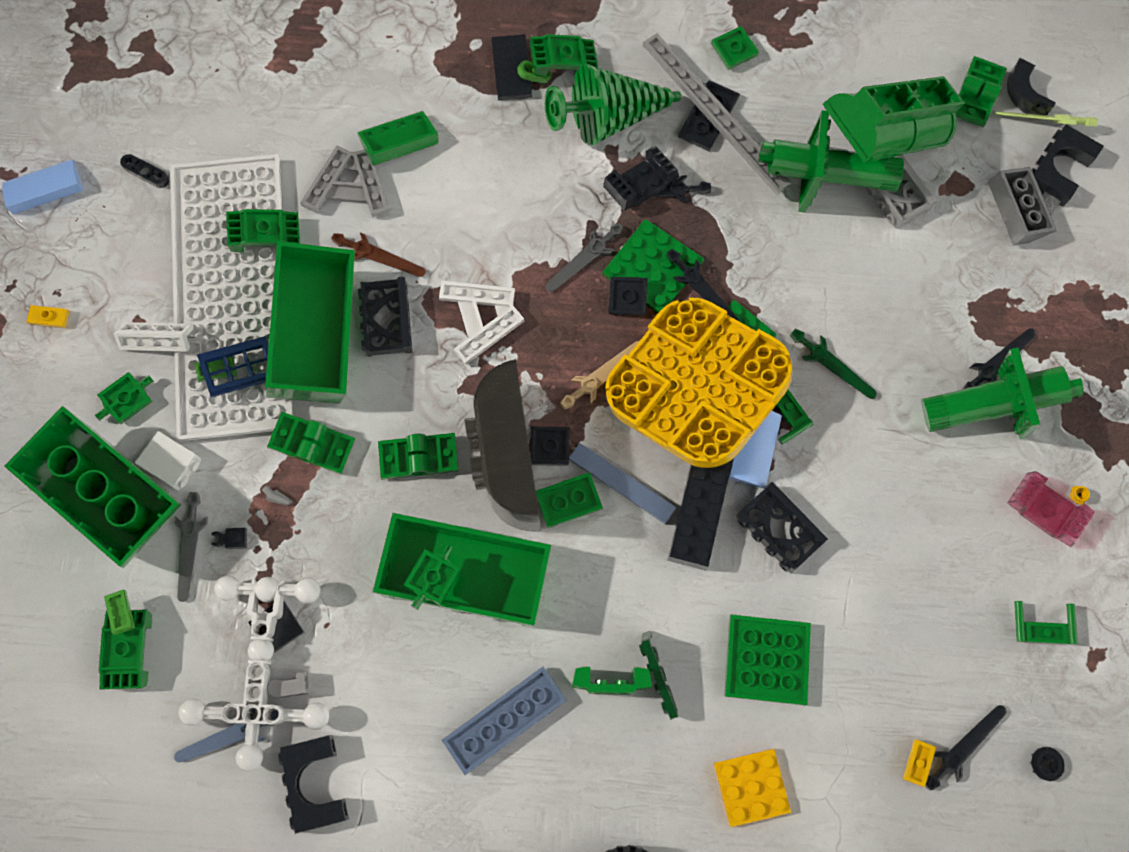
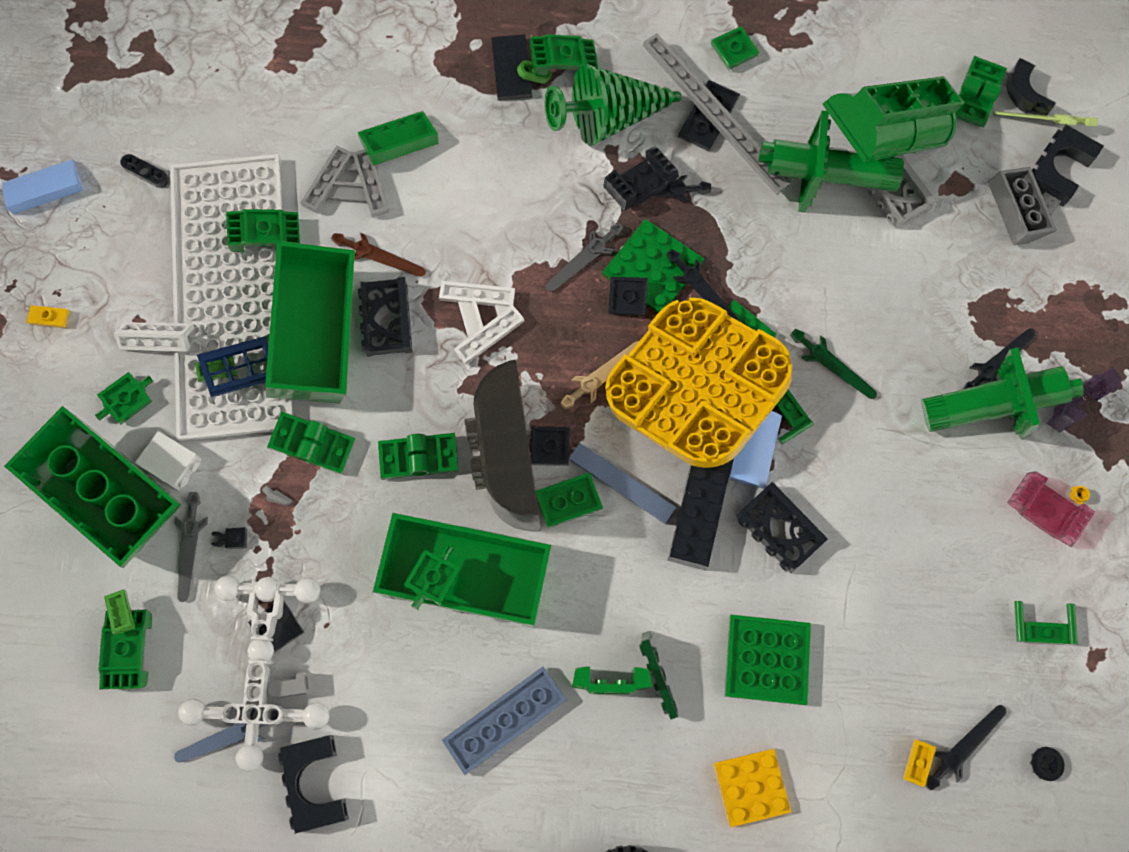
none -> clear purple plate [1047,367,1122,433]

